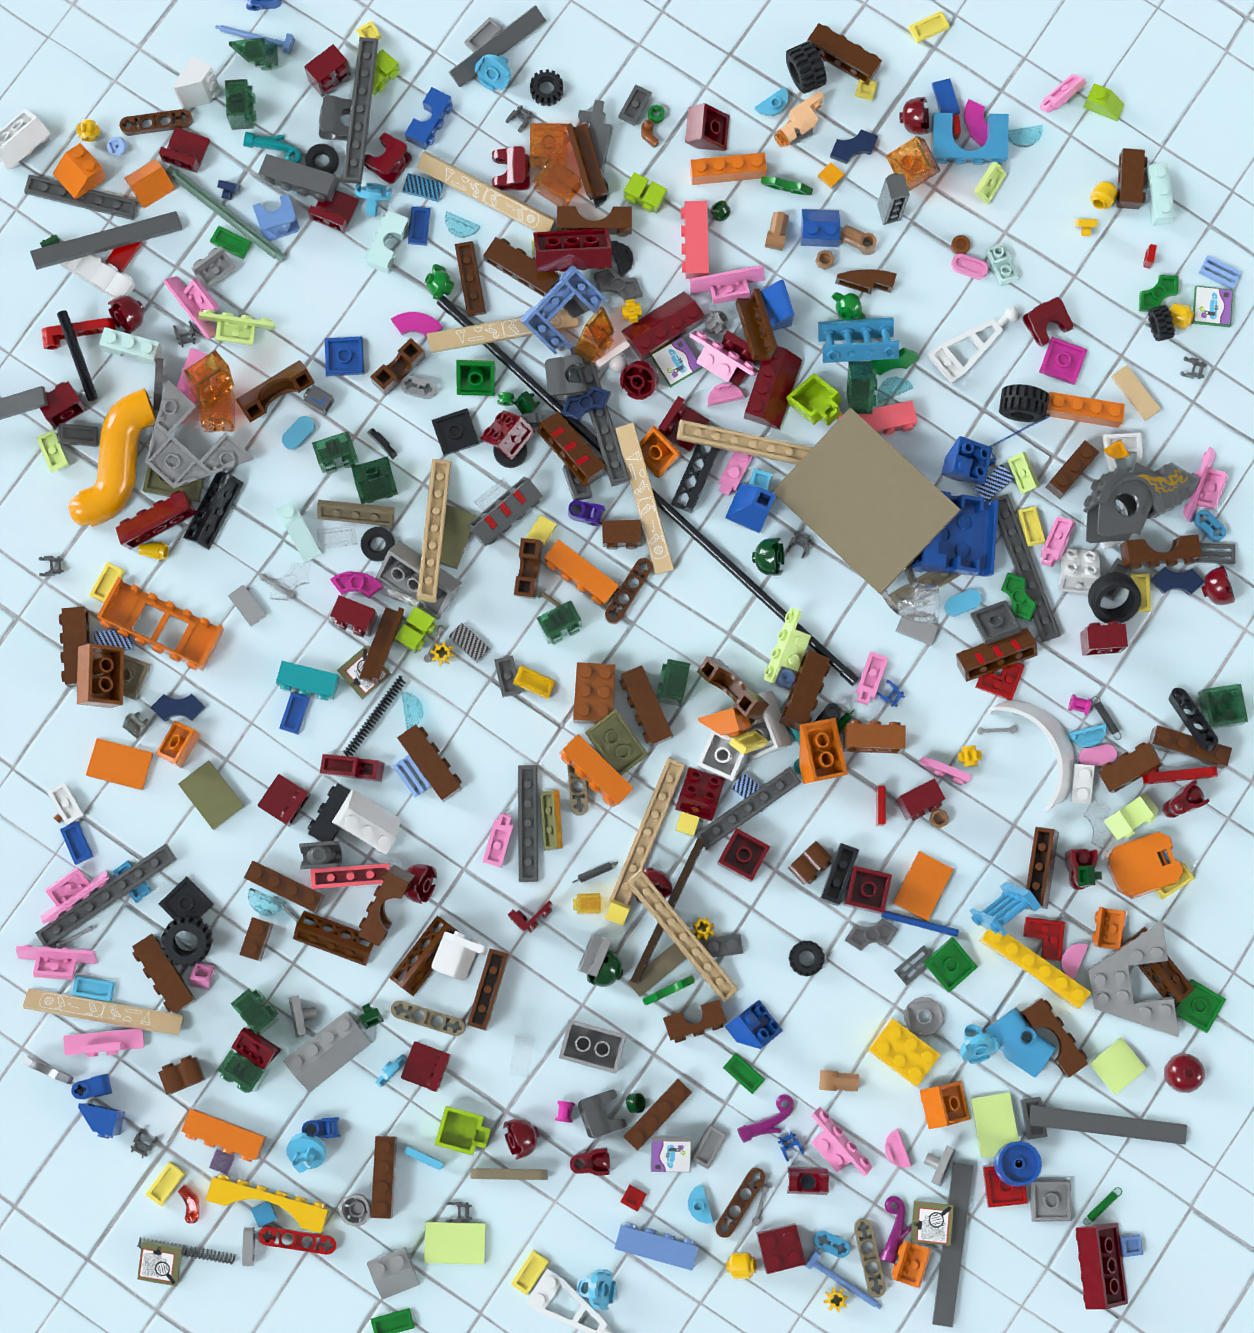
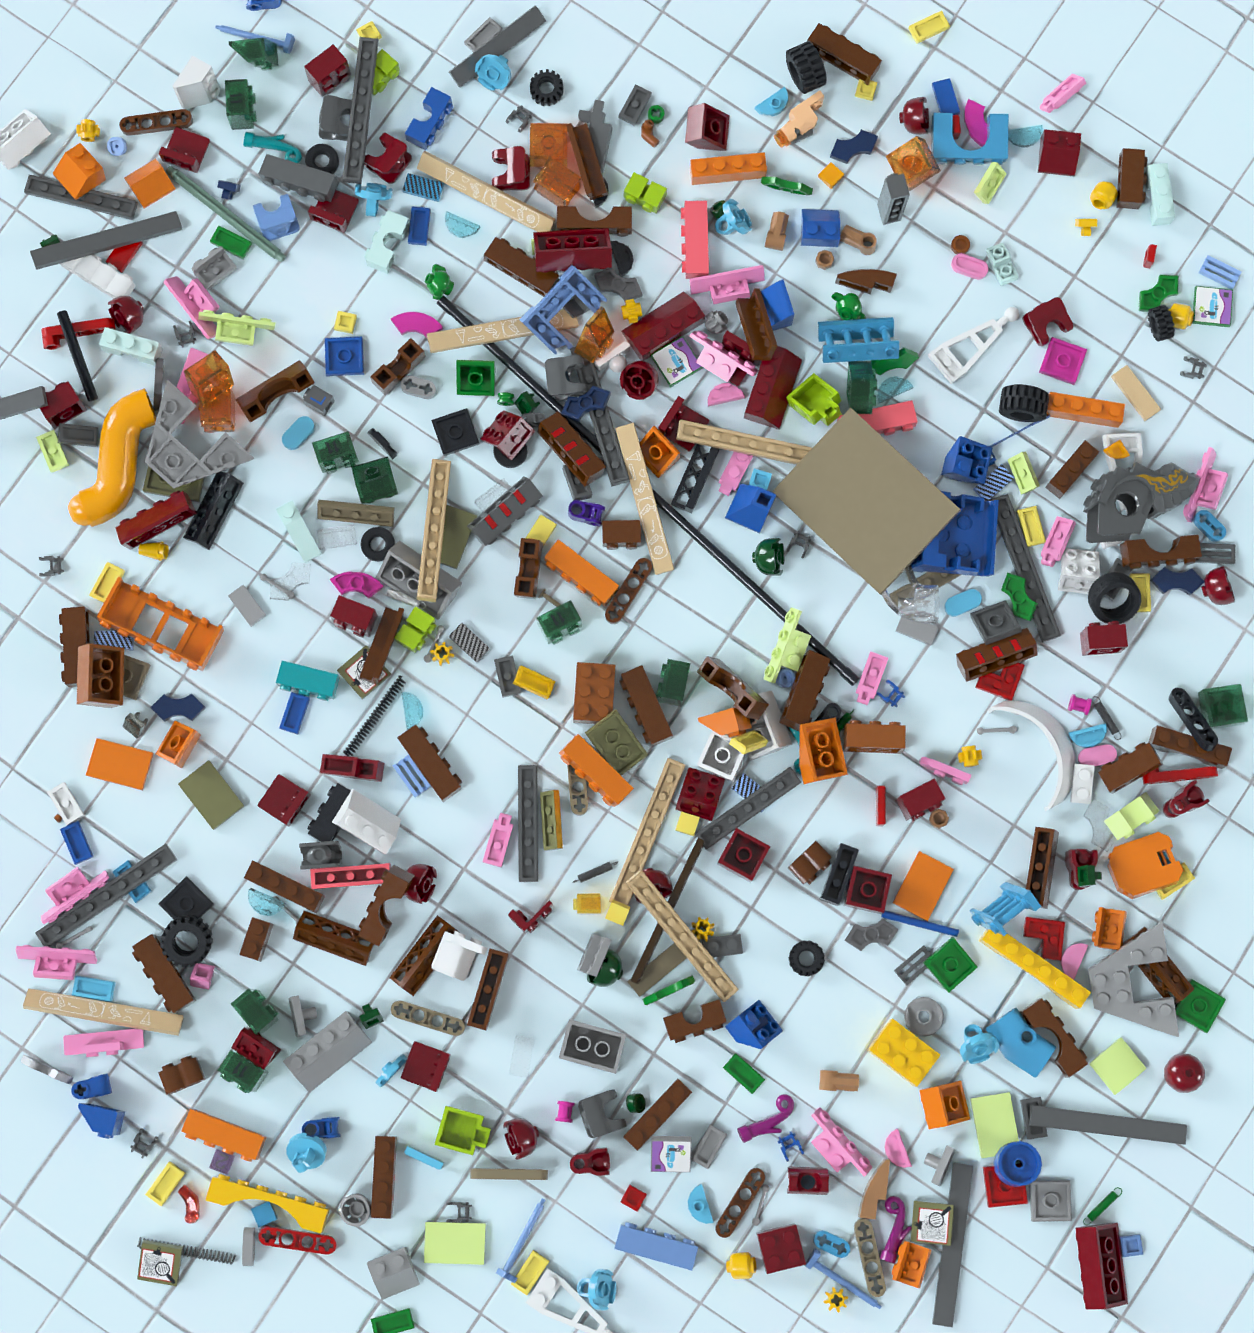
reddish brown tile [454,241,486,317] -> none
lime slope [1083,83,1125,121] -> none
none -> light yellow tile [334,311,357,334]
none -> medium blue piece [496,1198,545,1283]
none -> medium azure tile [715,199,752,235]
none -> medium nougat slope [858,1159,890,1220]
none -> dark red slope [1037,129,1082,177]

